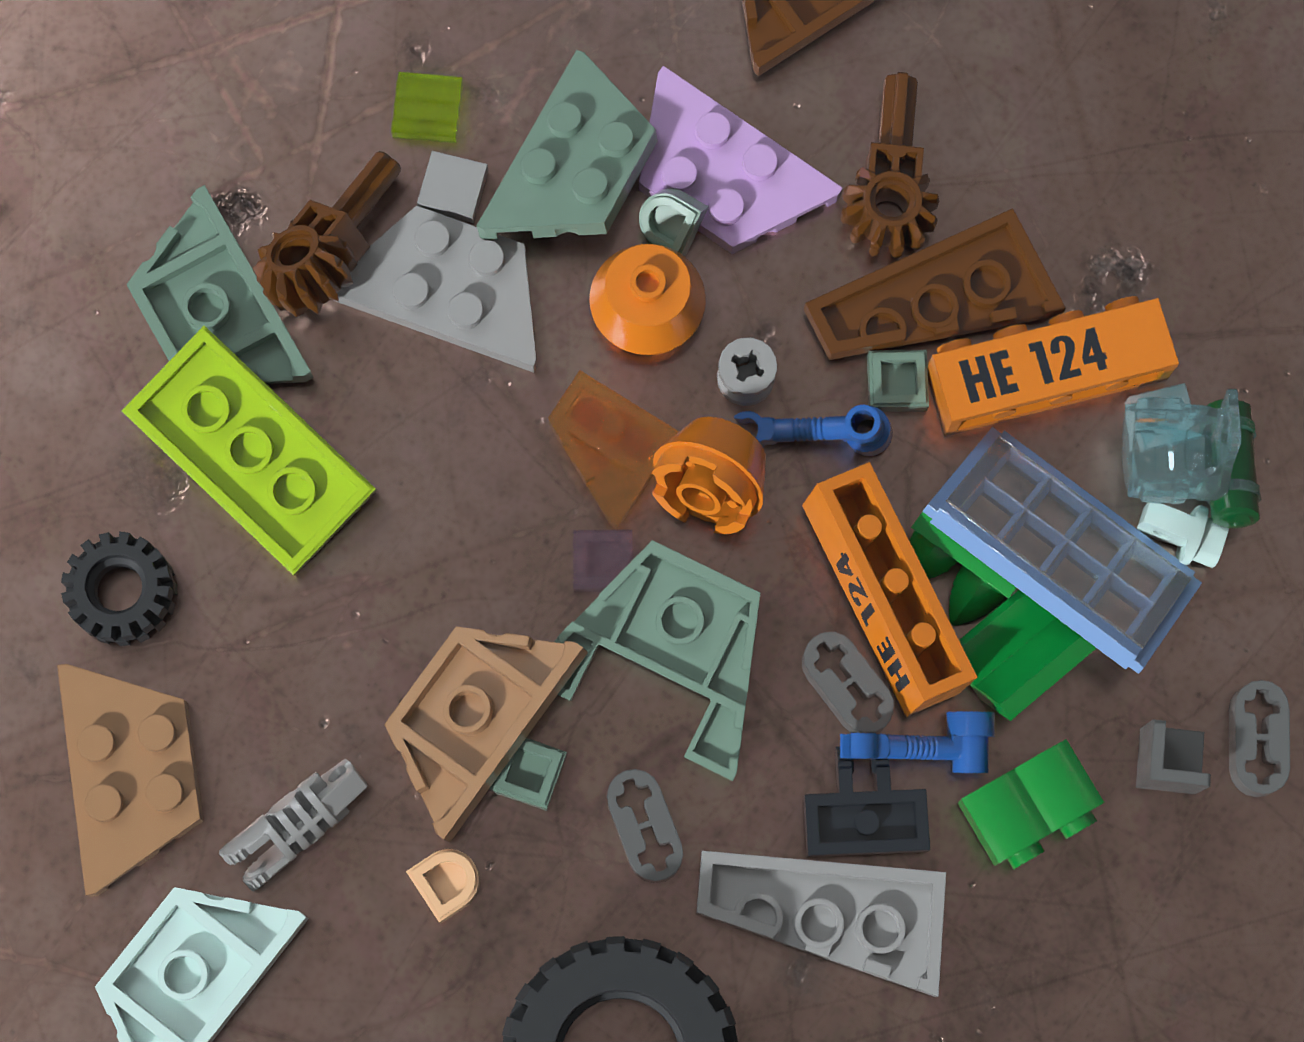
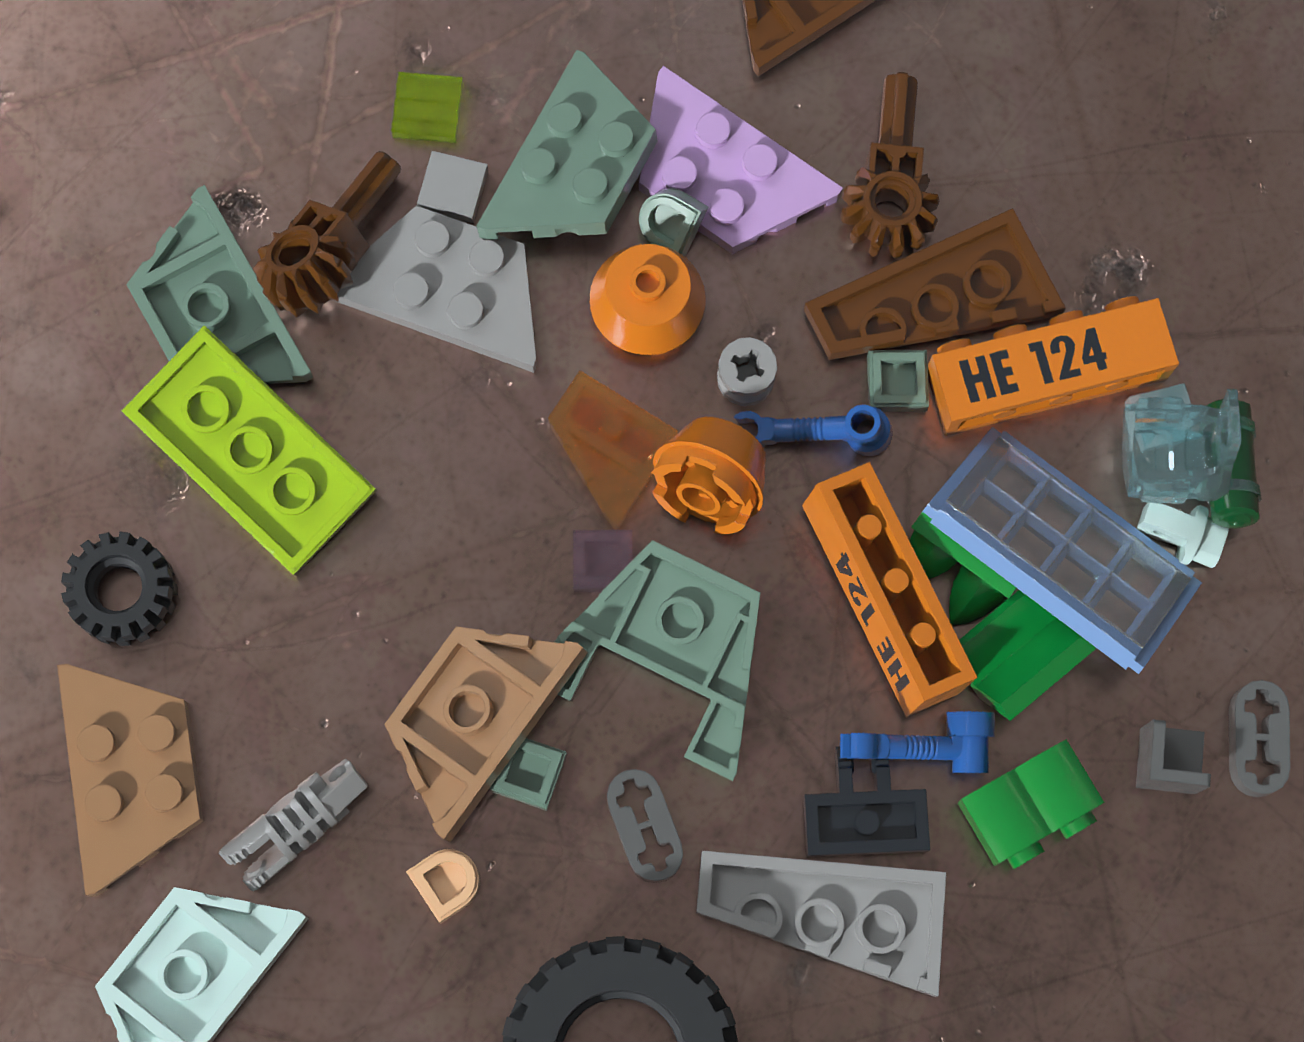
dark grey beam [802,632,894,734] -> none

